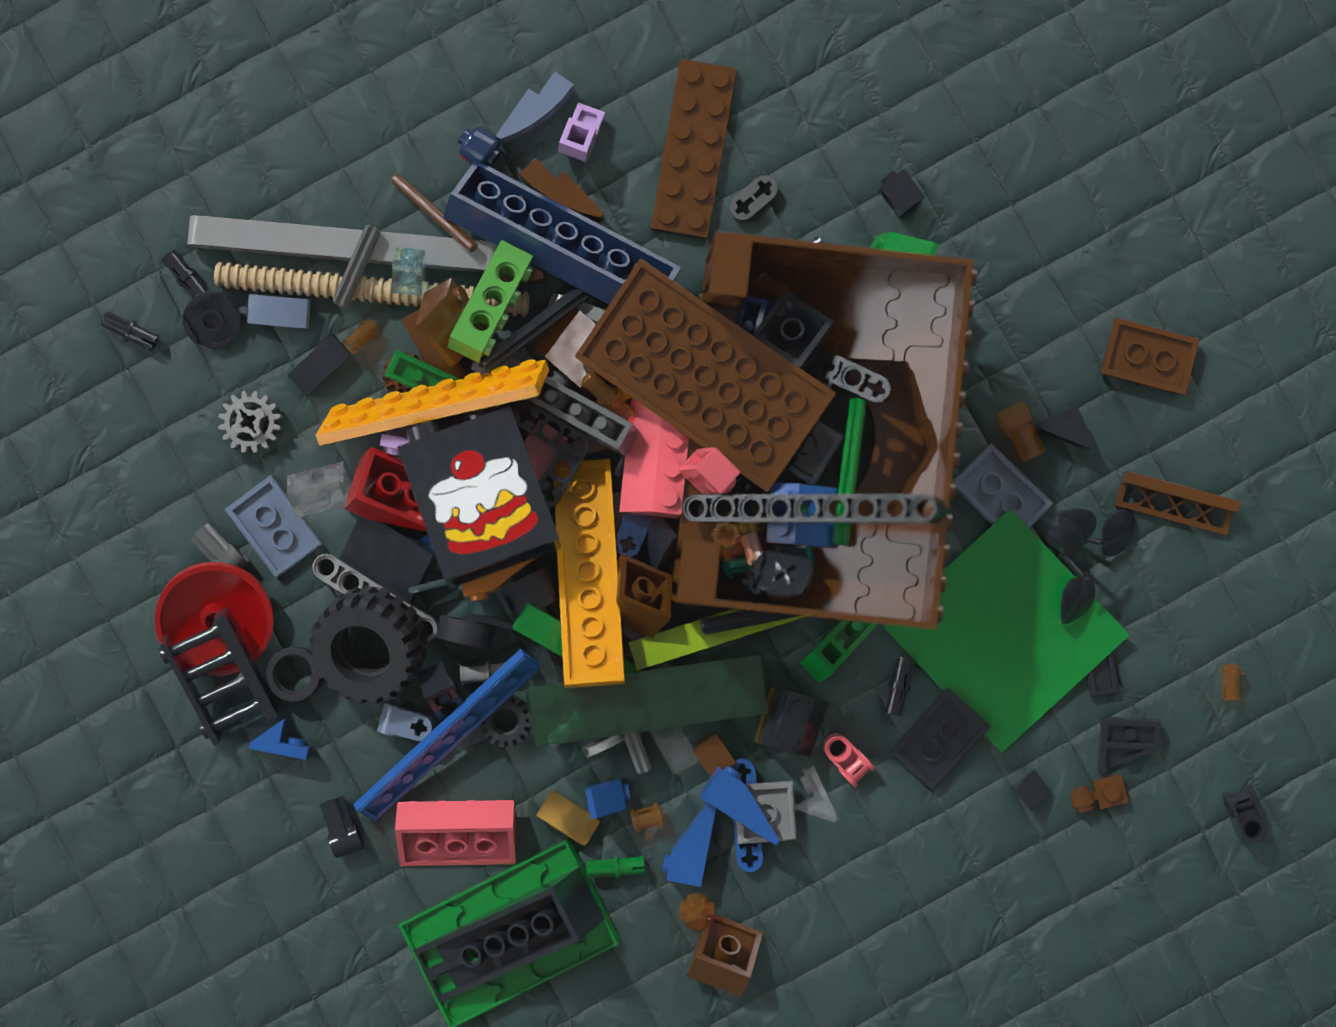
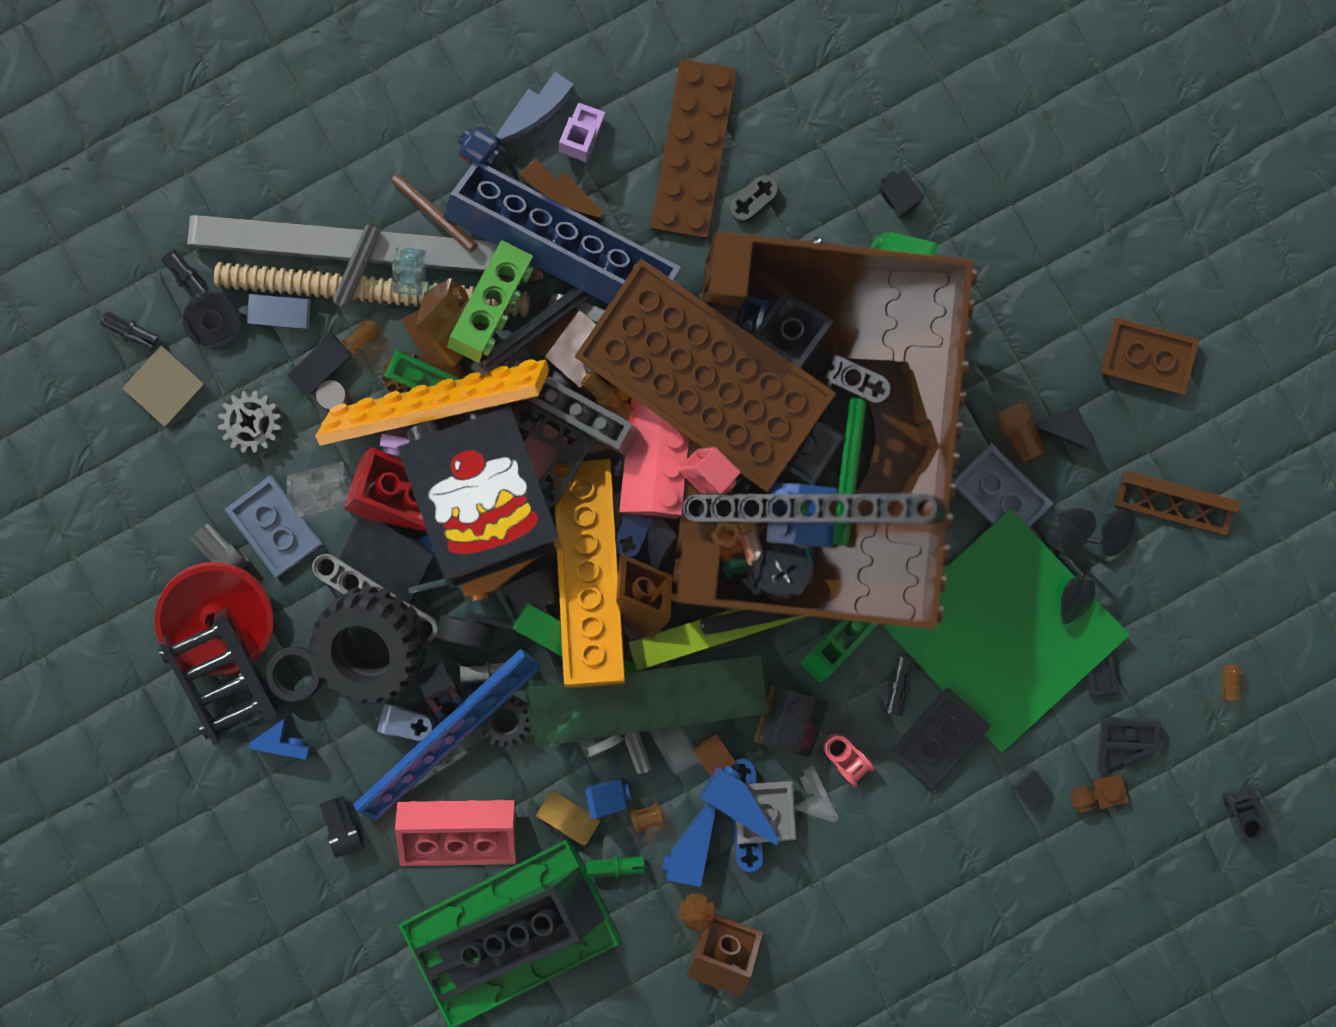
none -> dark tan tile [122,346,205,427]
none -> light grey tile [316,380,346,410]

